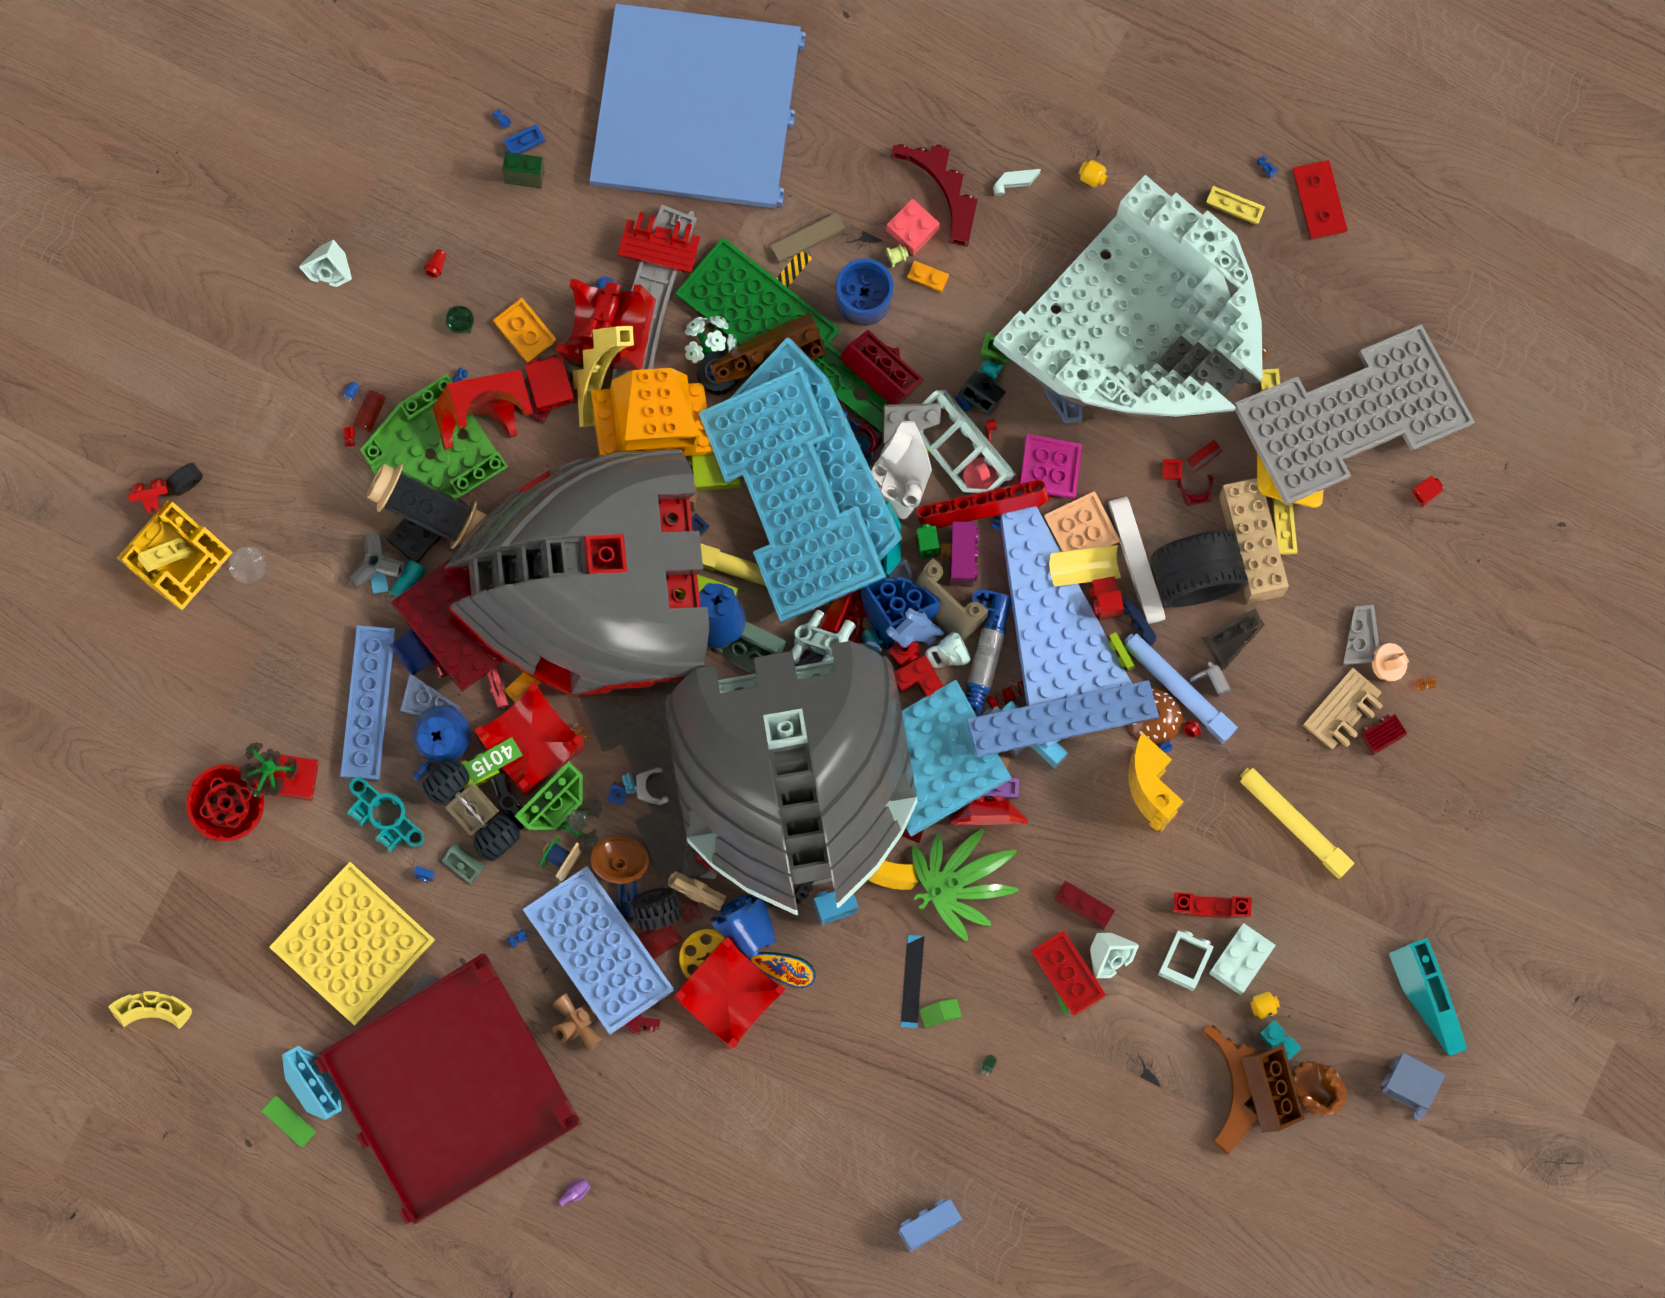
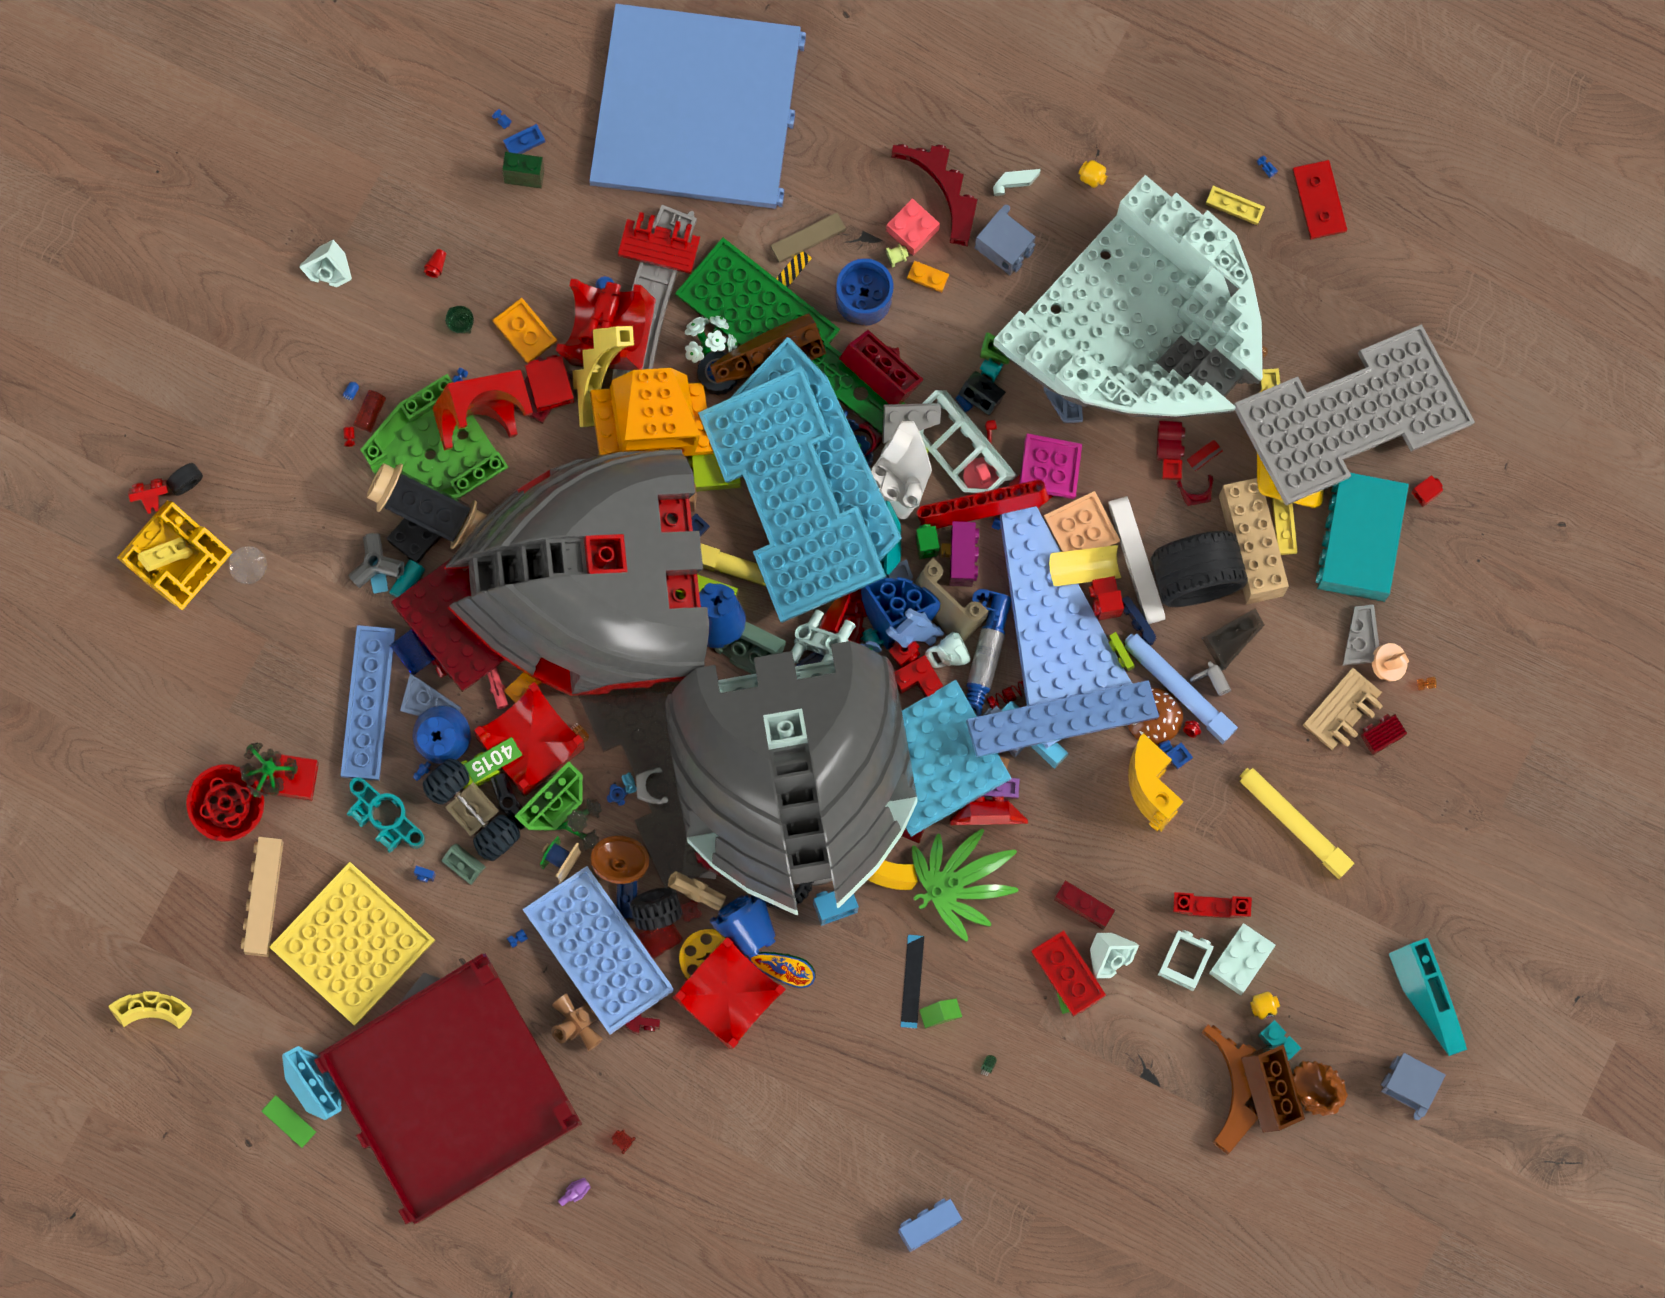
none -> tan brick [241,837,284,957]
none -> clear red brick [611,1129,636,1155]
none -> sand blue container [975,205,1036,275]
none -> dark red brick [1156,420,1185,461]
none -> blue plate [1166,742,1193,770]
none -> teal brick [1315,473,1409,602]

